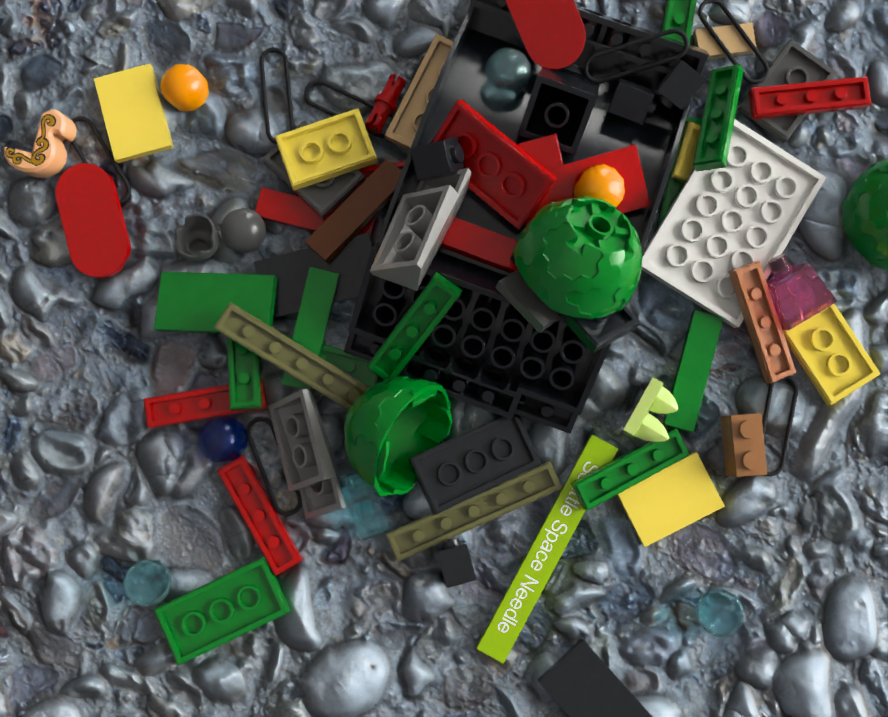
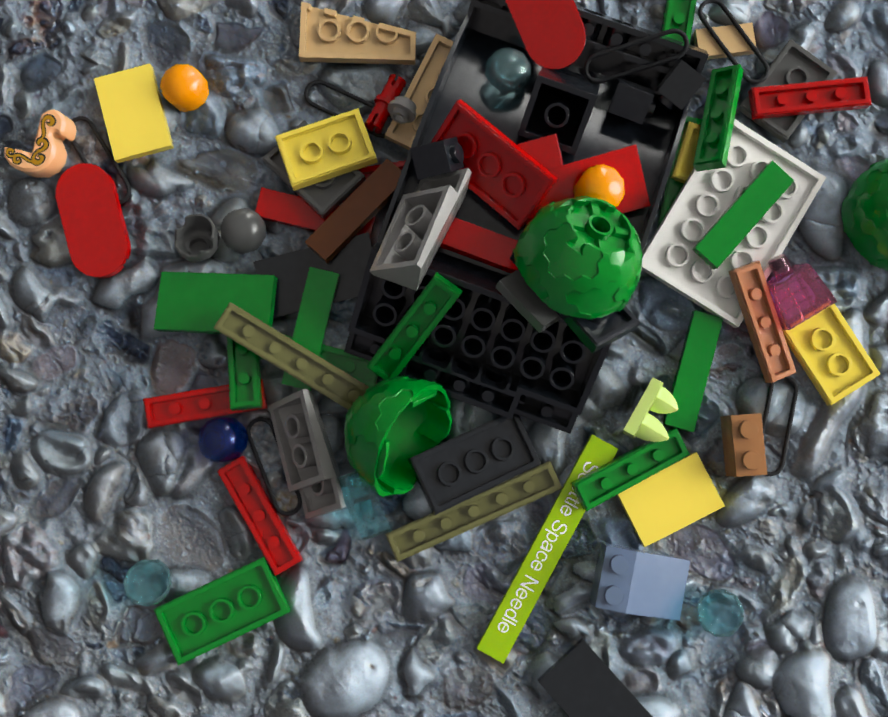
black piece [259,47,295,144] -> none
black brick [437,538,477,588] -> none
none -> tan wing [299,1,416,65]
none -> light grey plate [387,96,416,124]
none -> sand blue slope [590,542,690,621]
none -> green tile [692,160,794,269]

